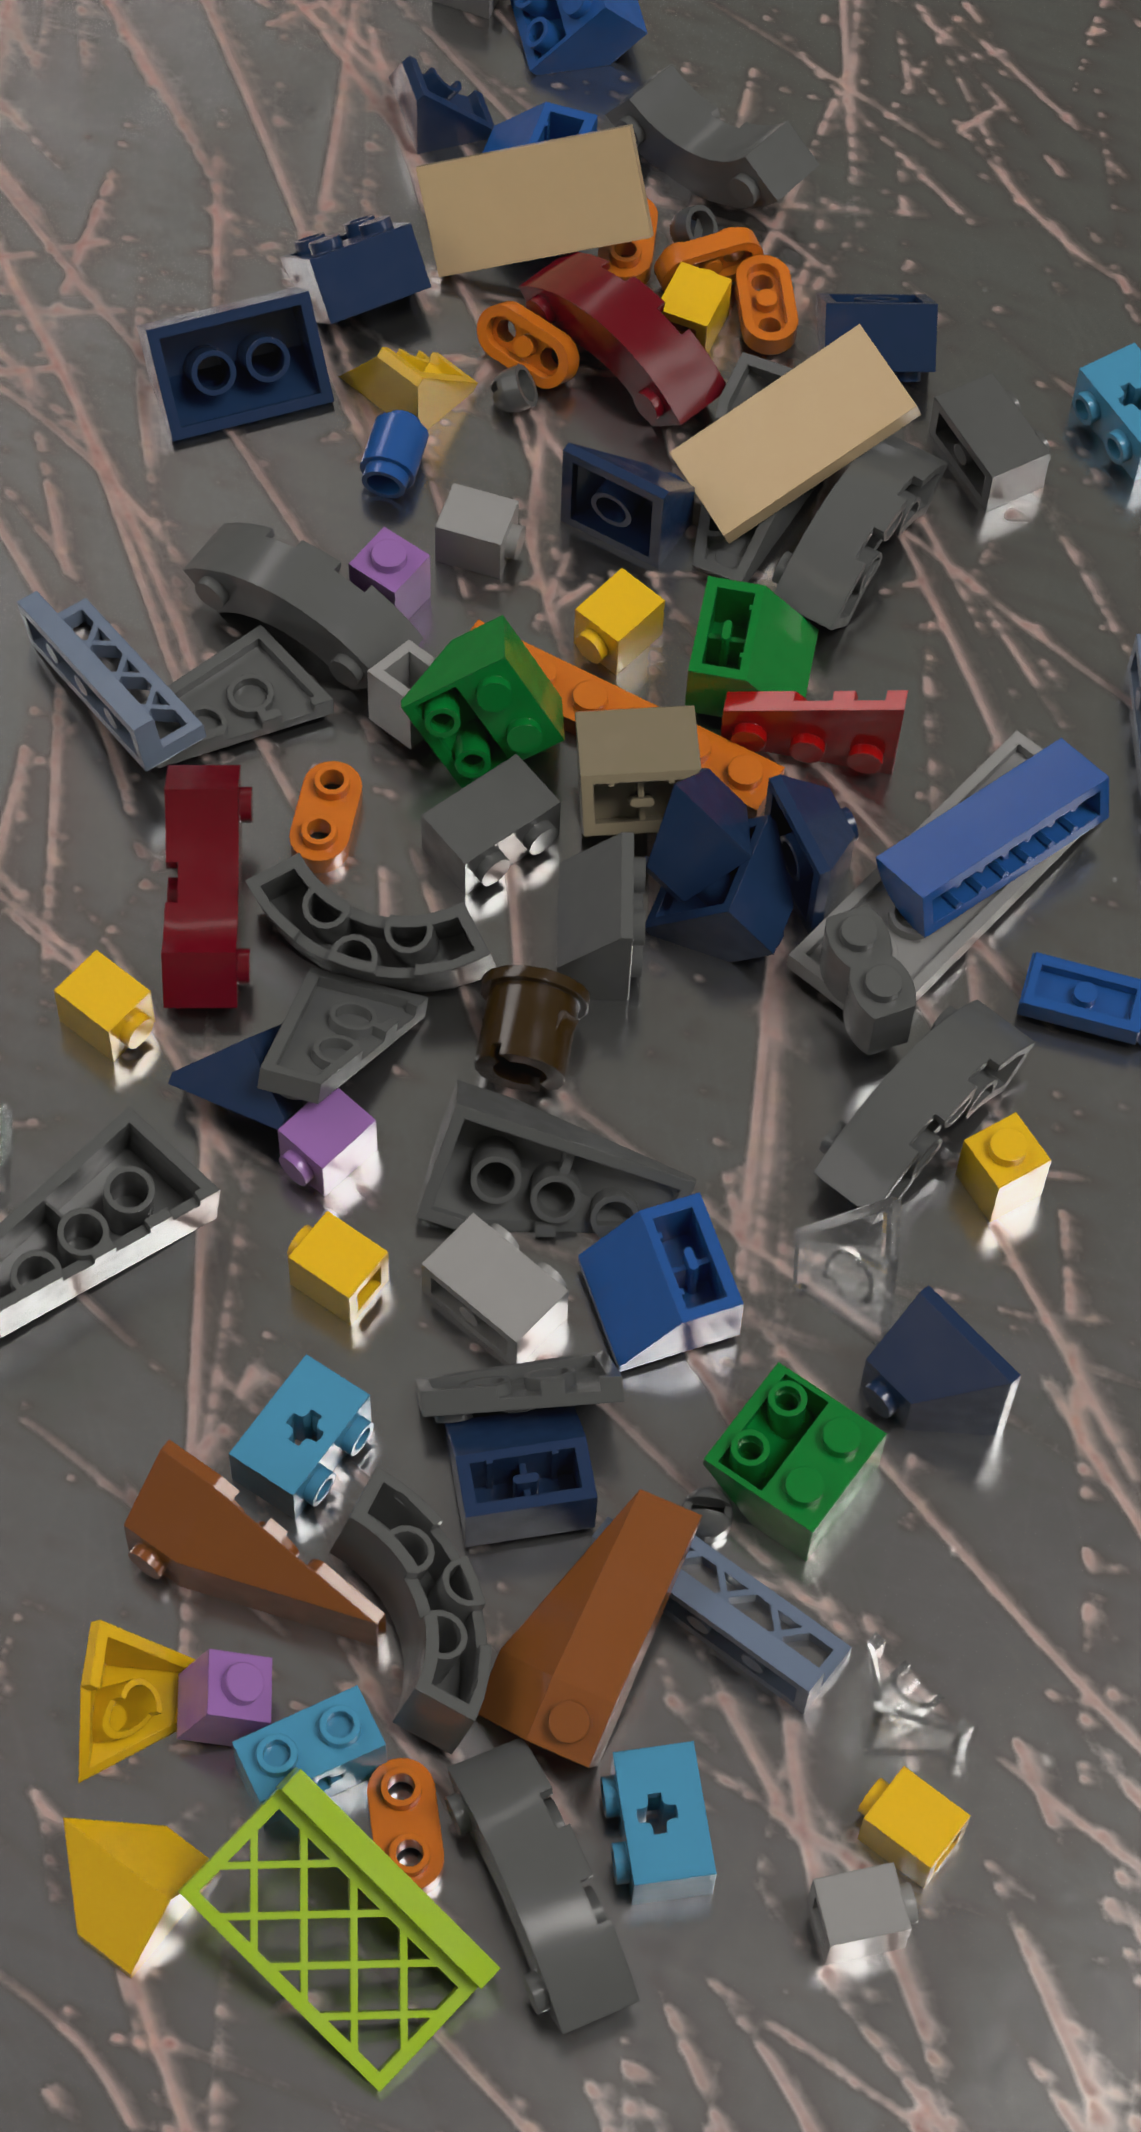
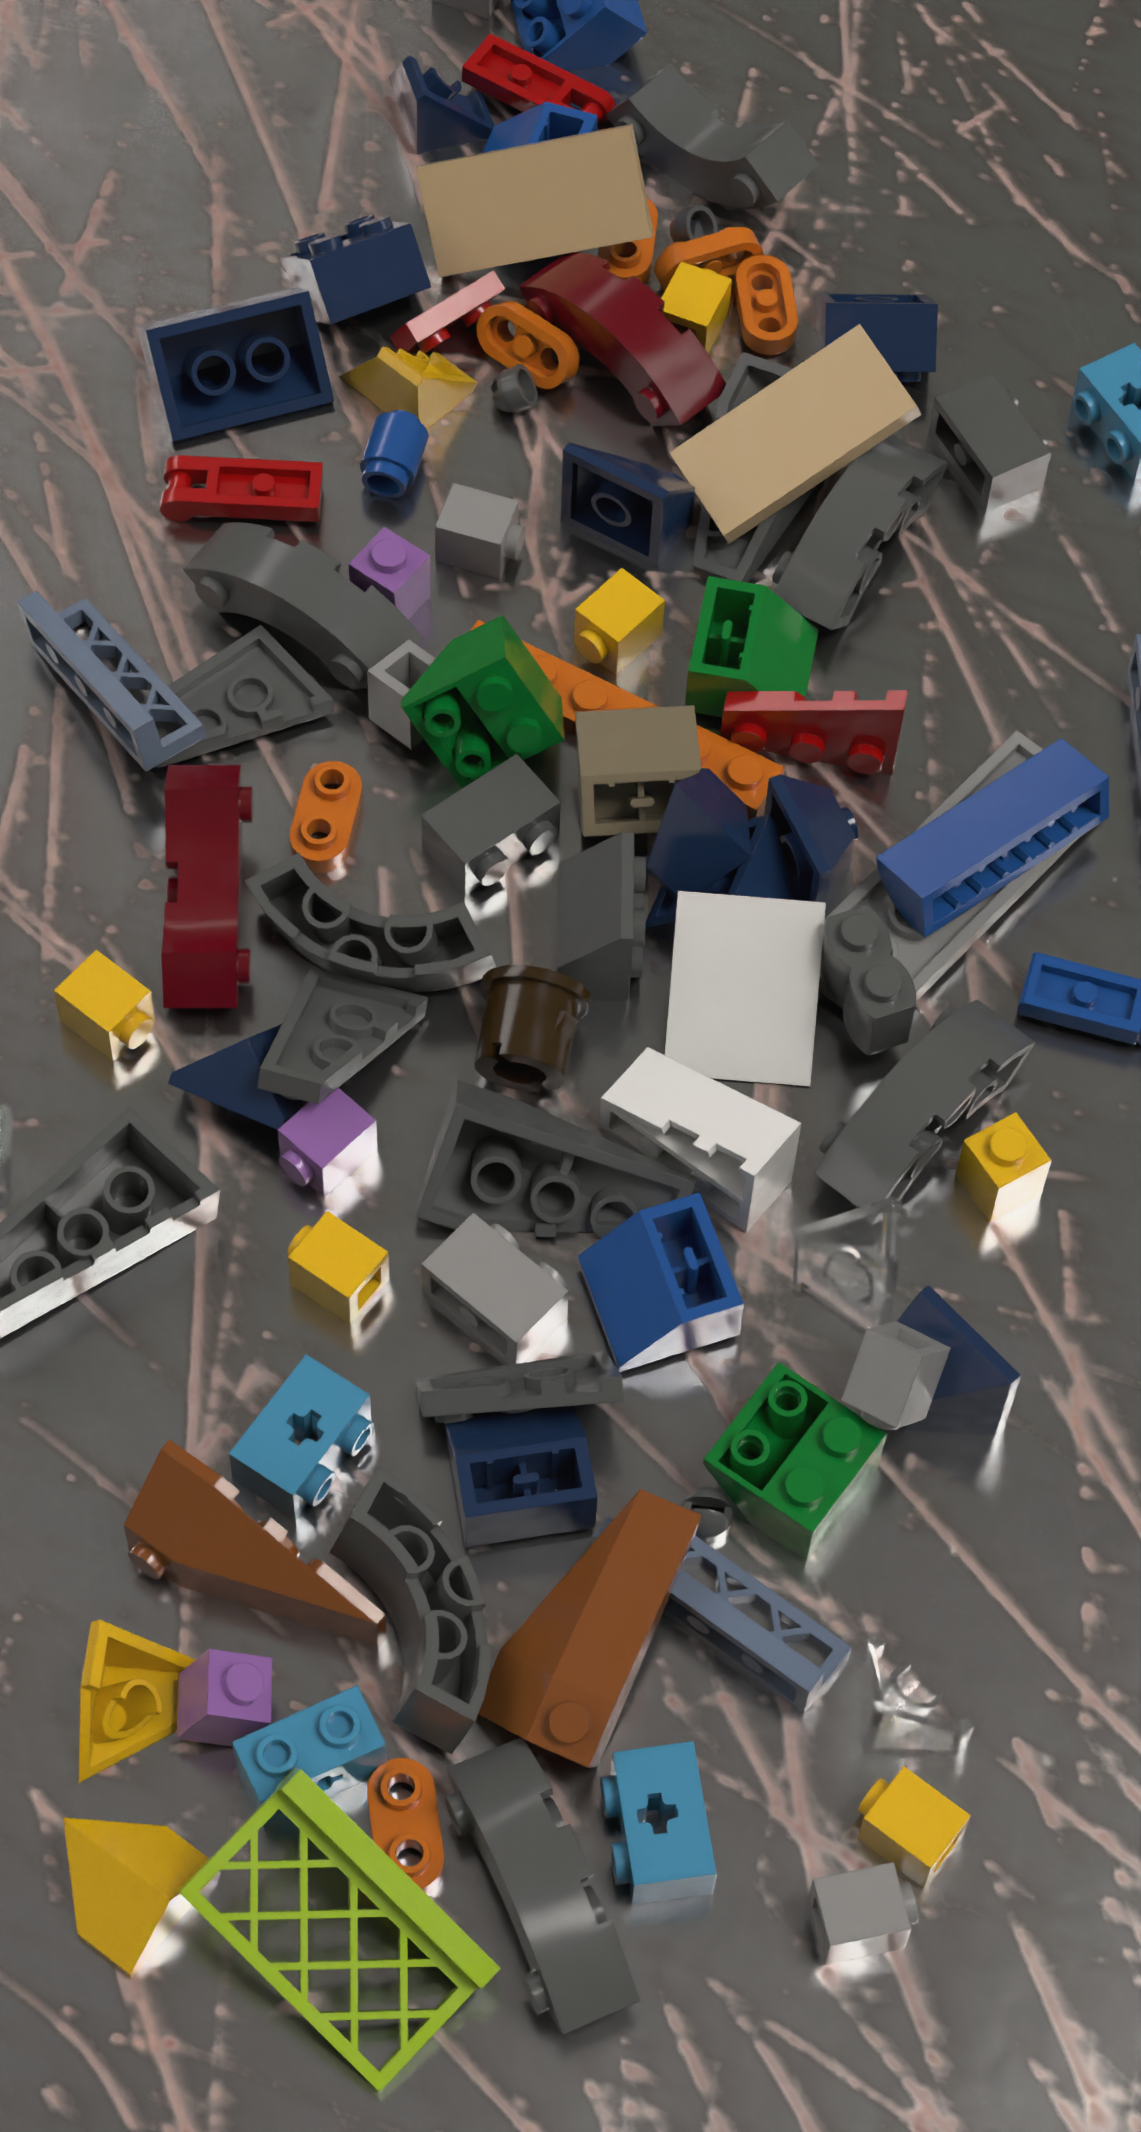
none -> red plate [160,455,323,522]
none -> plate [389,270,505,354]
none -> red plate [461,33,616,123]
none -> white wedge [599,1047,801,1233]
none -> white sticker [665,891,826,1086]
none -> light grey brick [841,1321,951,1430]

